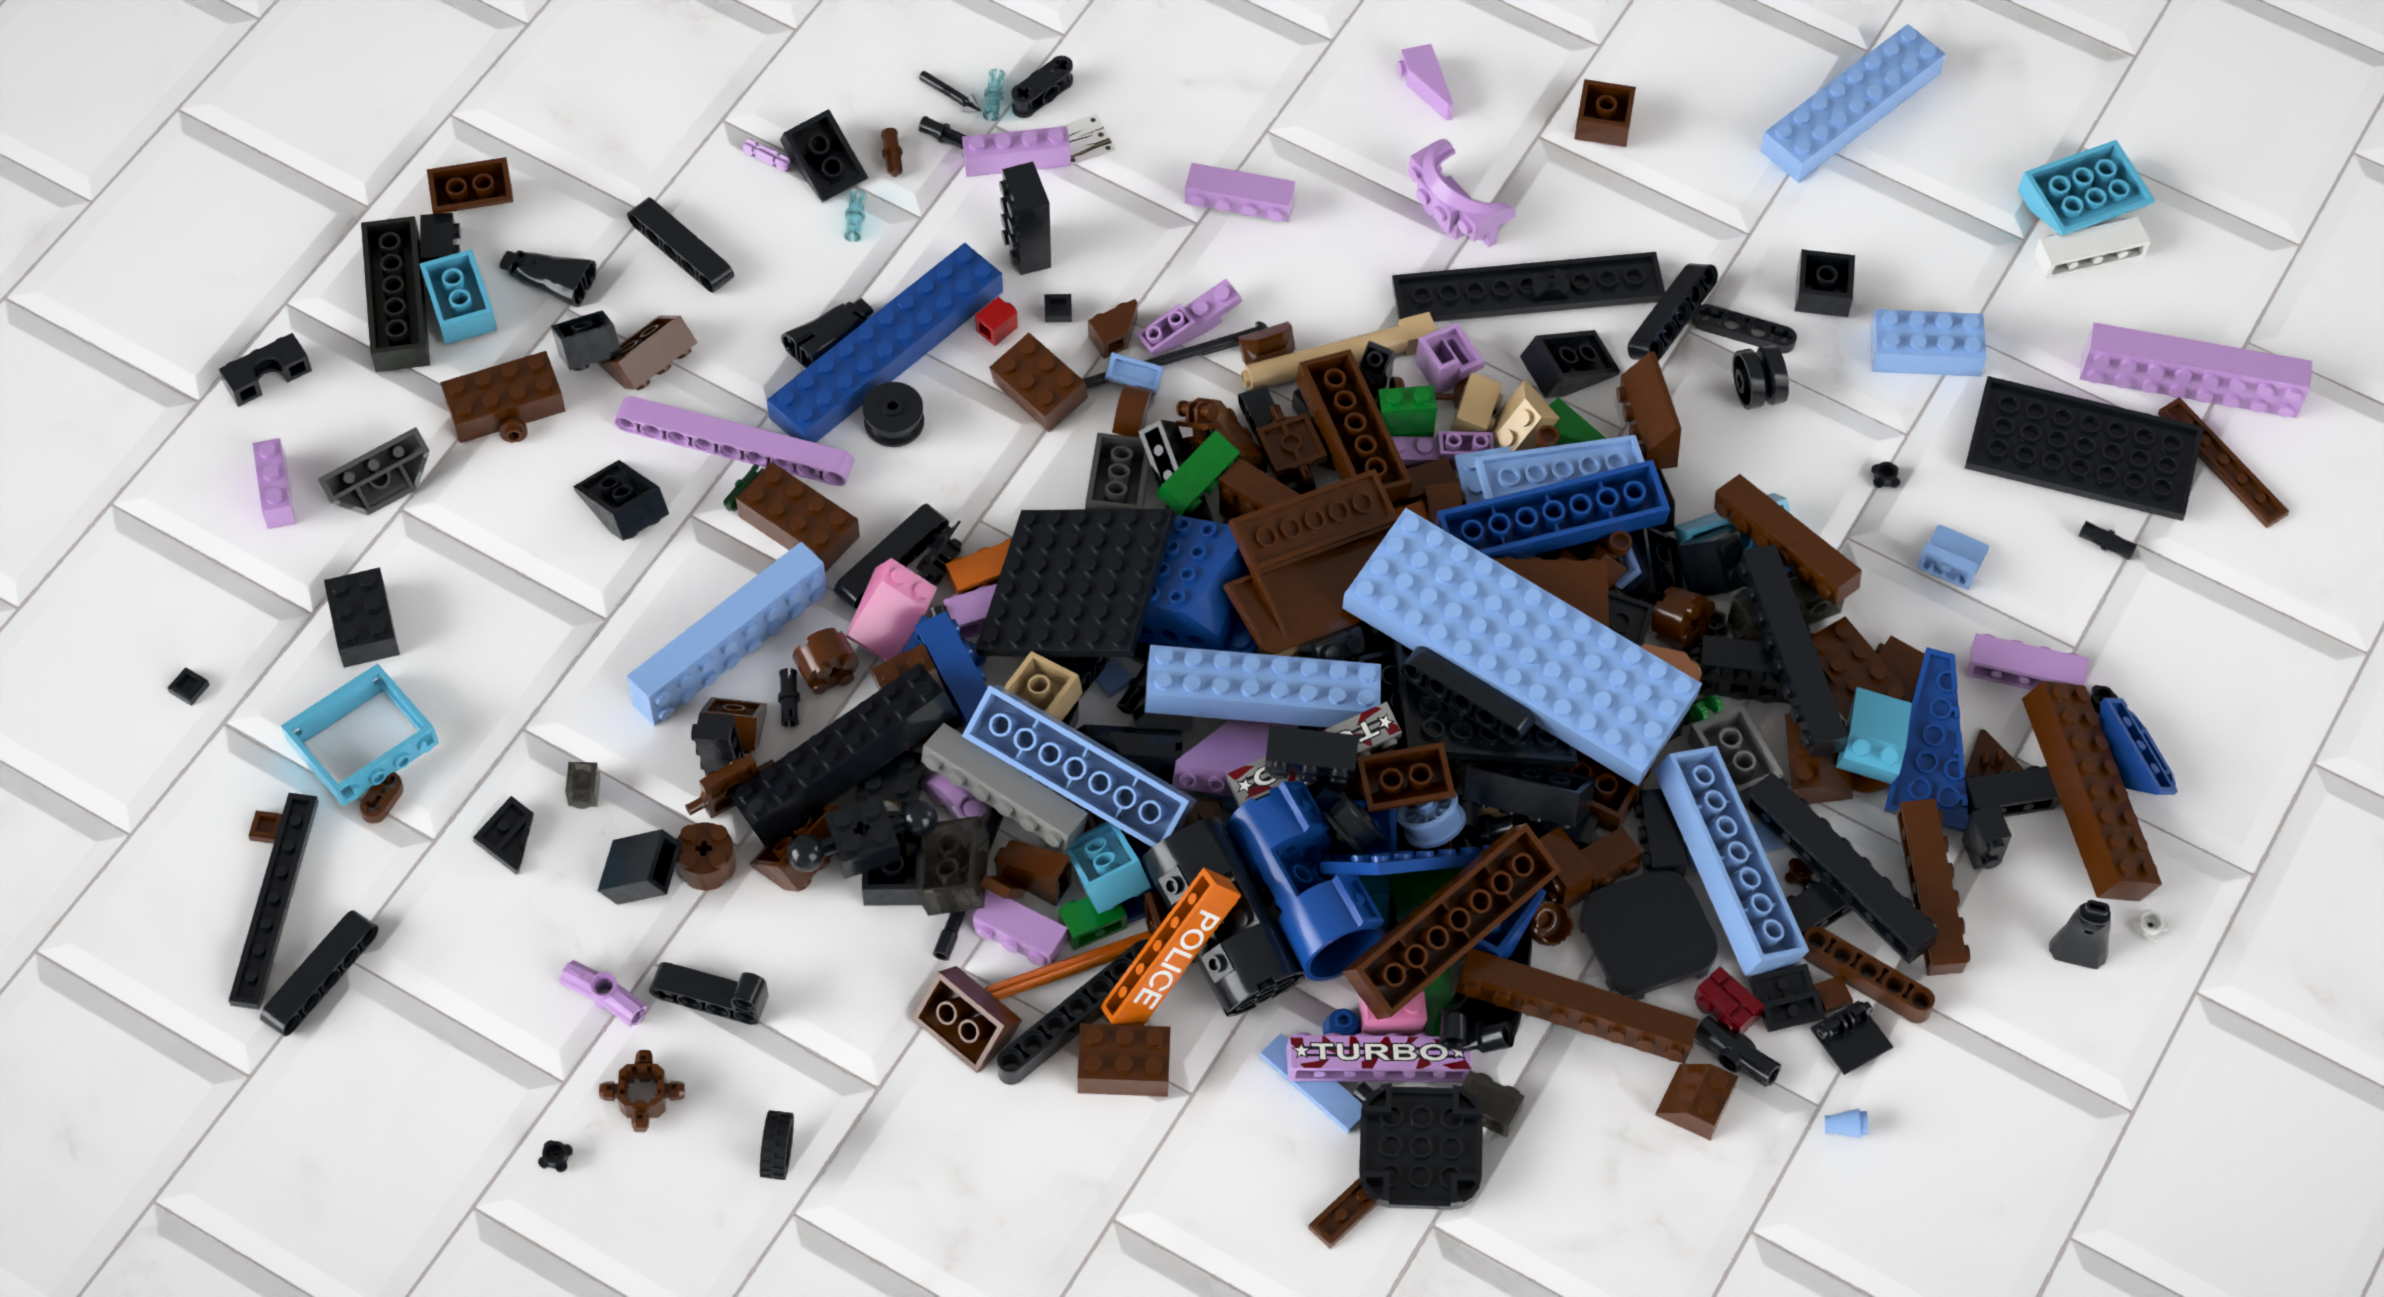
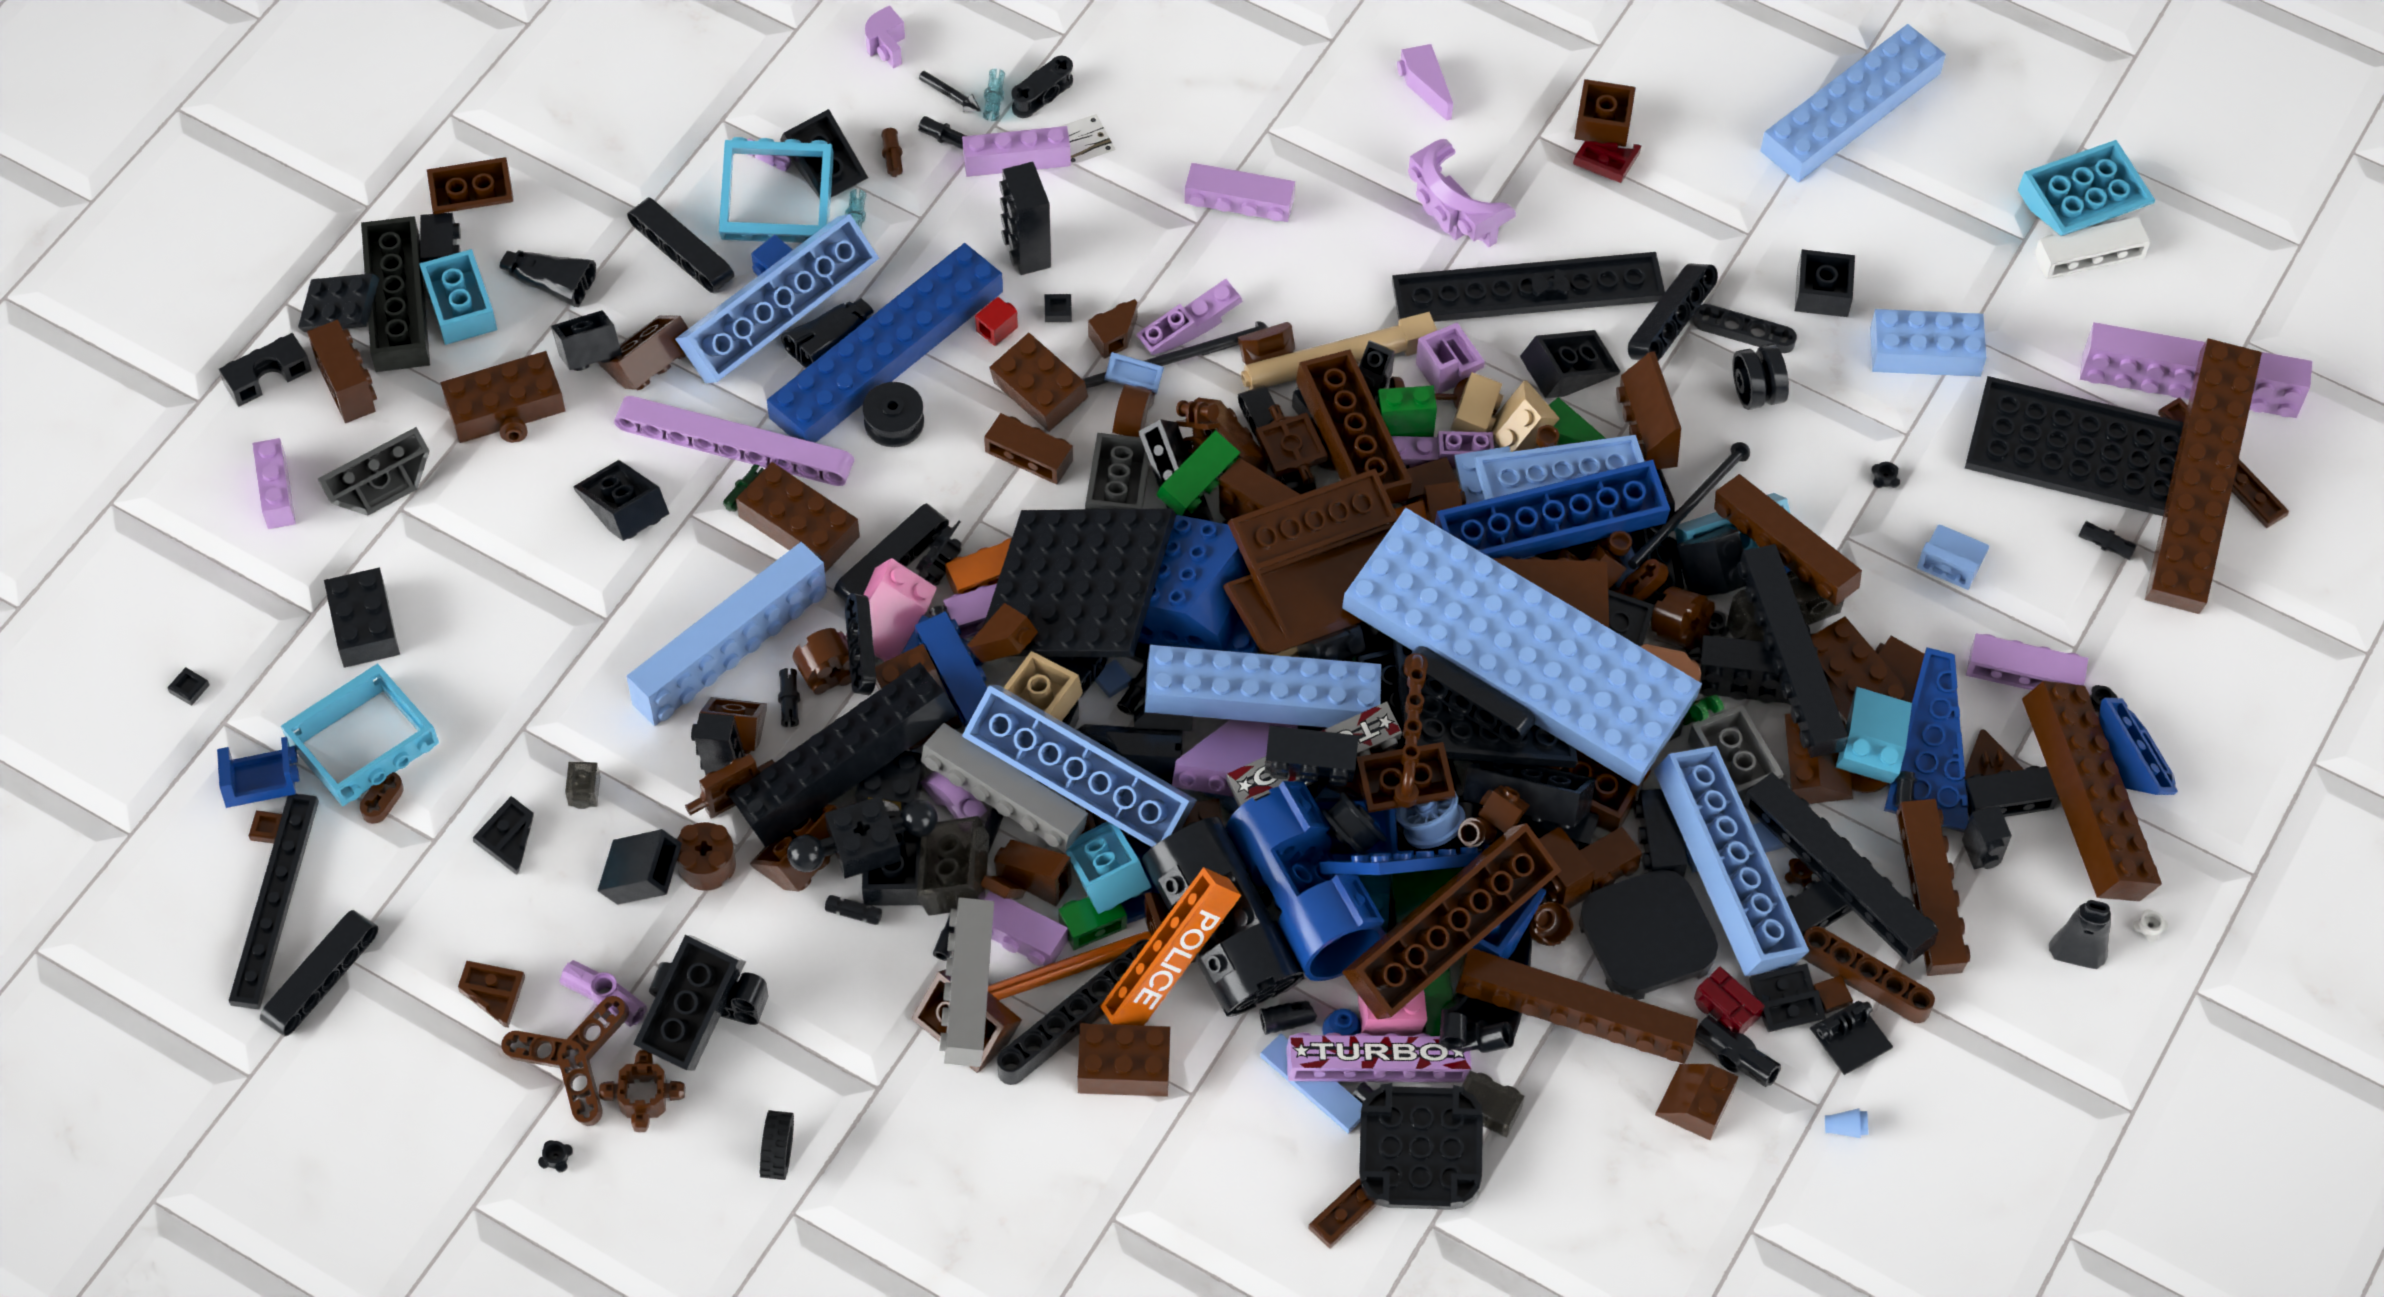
none -> blue panel [217,736,300,808]
none -> black plate [298,273,380,332]
none -> reddish brown brick [307,320,377,423]
none -> reddish brown wing [458,961,525,1028]
none -> reddish brown piece [501,996,629,1126]
none -> black brick [633,934,746,1071]
none -> light blue brick [675,214,880,384]
none -> medium azure window [719,137,834,243]
none -> blue brick [751,235,793,276]
none -> black axle [825,895,882,925]
none -> black beam [845,593,876,696]
none -> lavender brick [865,5,905,69]
none -> light grey brick [939,897,994,1067]
none -> reddish brown slope [967,603,1038,663]
none -> reddish brown brick [984,413,1073,485]
none -> black hinge [1259,1000,1318,1035]
none -> reddish brown bar [1394,653,1428,808]
none -> reddish brown brick [1458,816,1497,847]
none -> reddish brown brick [1478,785,1530,833]
none -> dark red wing [1573,141,1642,183]
none -> reddish brown beam [1620,559,1668,601]
none -> black bar [1628,442,1750,569]
none -> black pin [1894,771,1918,808]
none -> reddish brown brick [2144,338,2262,614]

